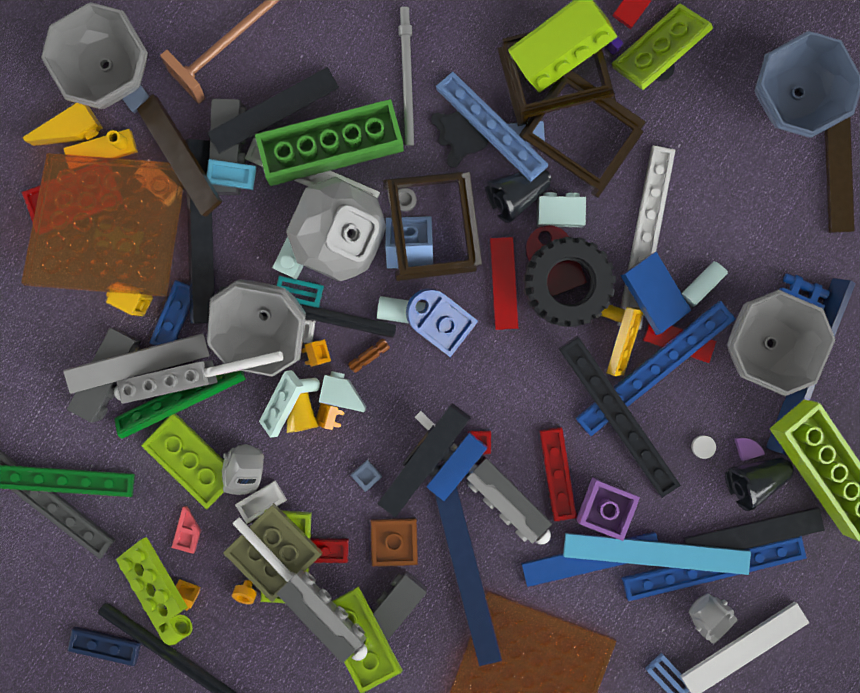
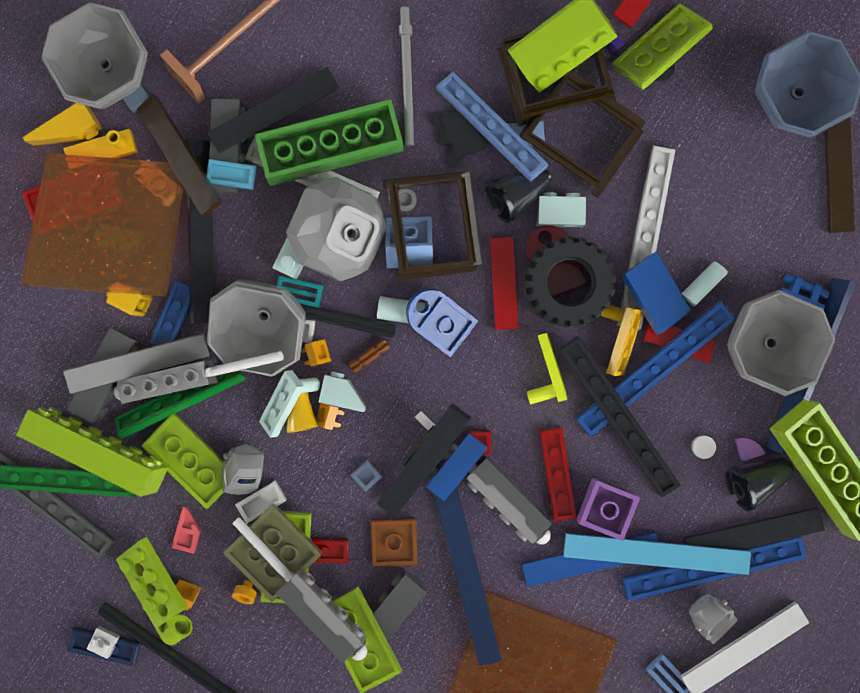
none -> lime brick [16,407,169,497]
none -> white tile [87,626,120,659]
none -> neon yellow piece [527,332,568,404]

